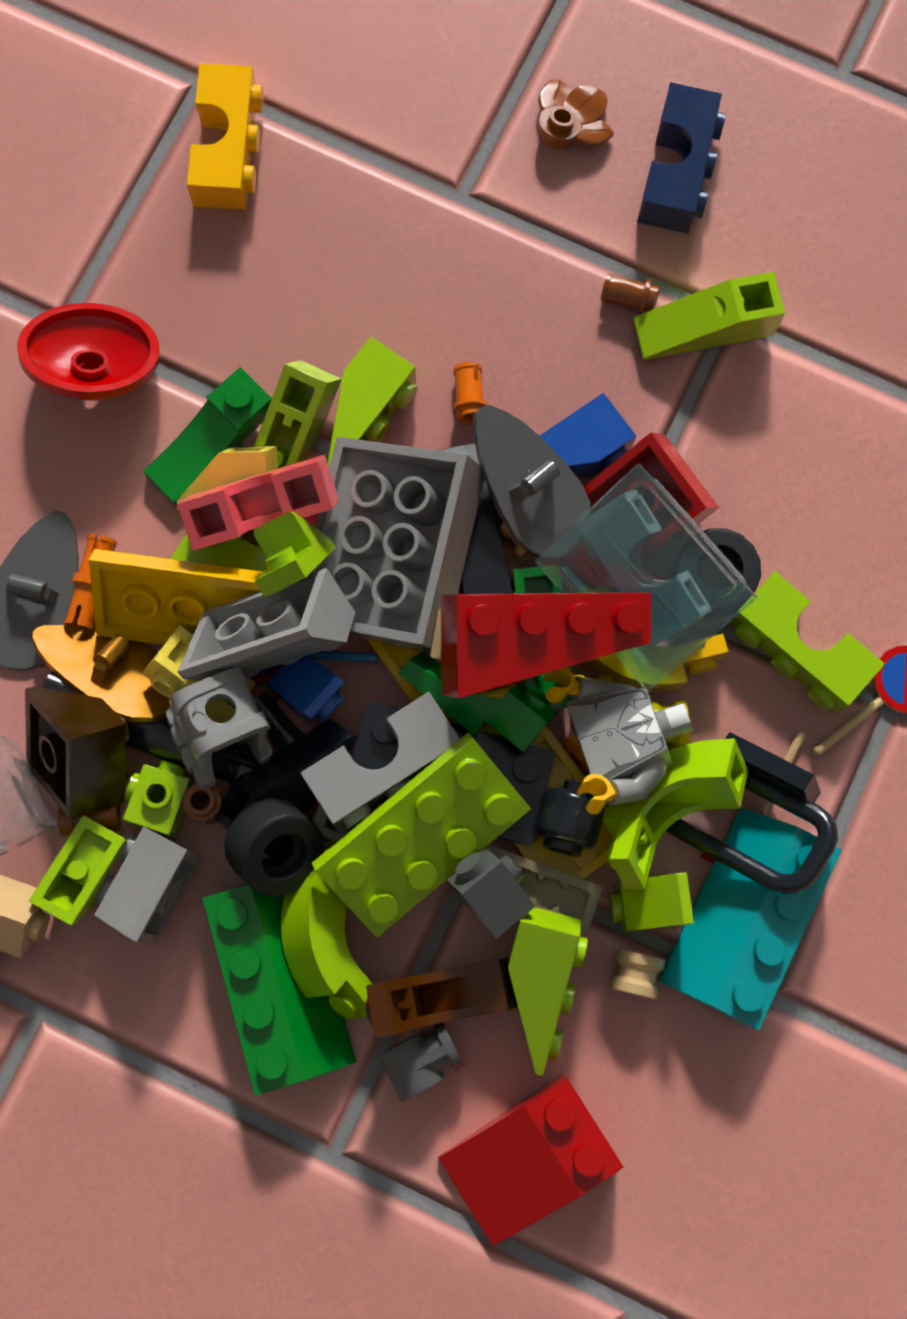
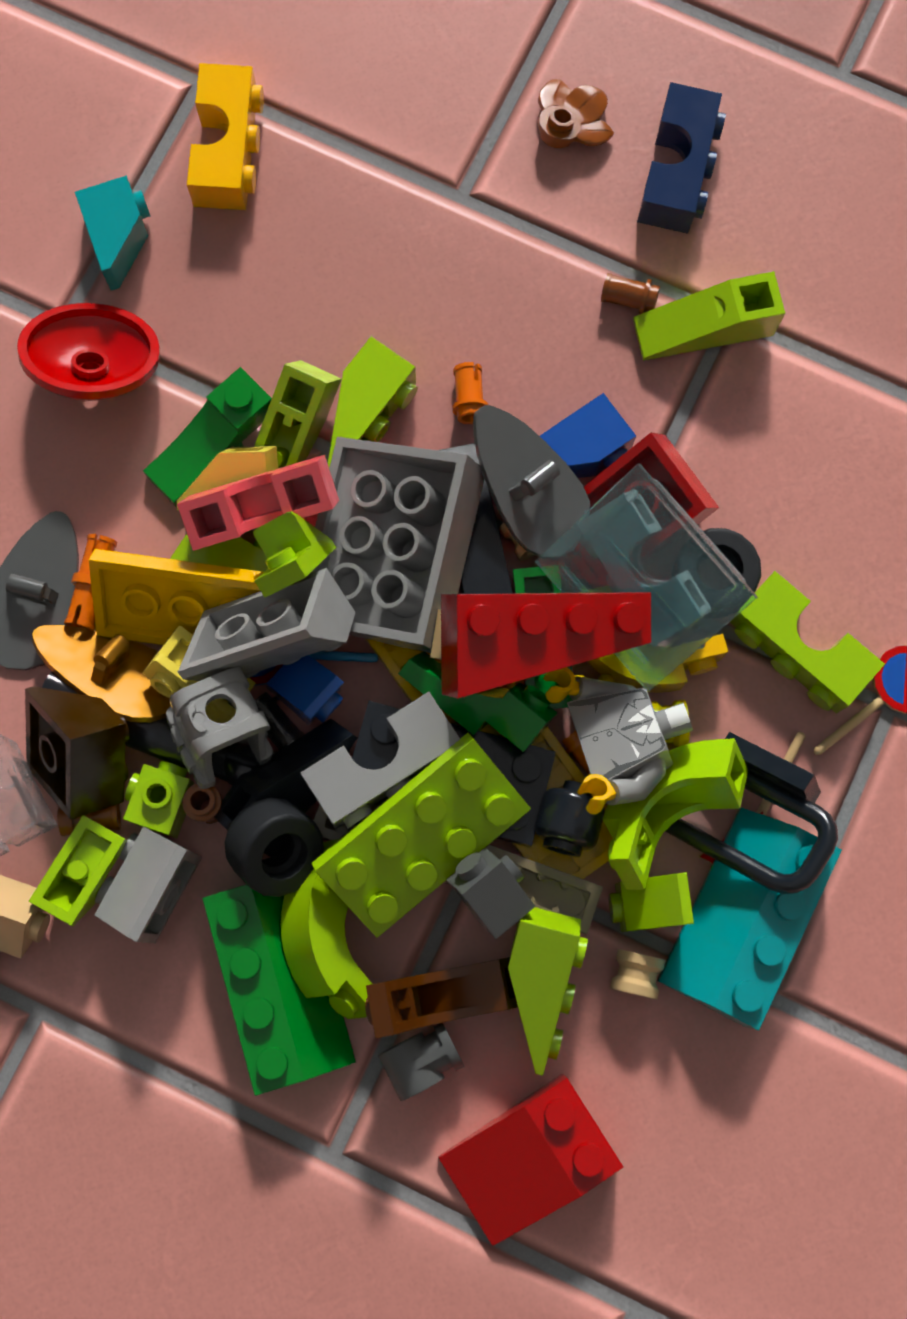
none -> teal slope [75,175,151,291]

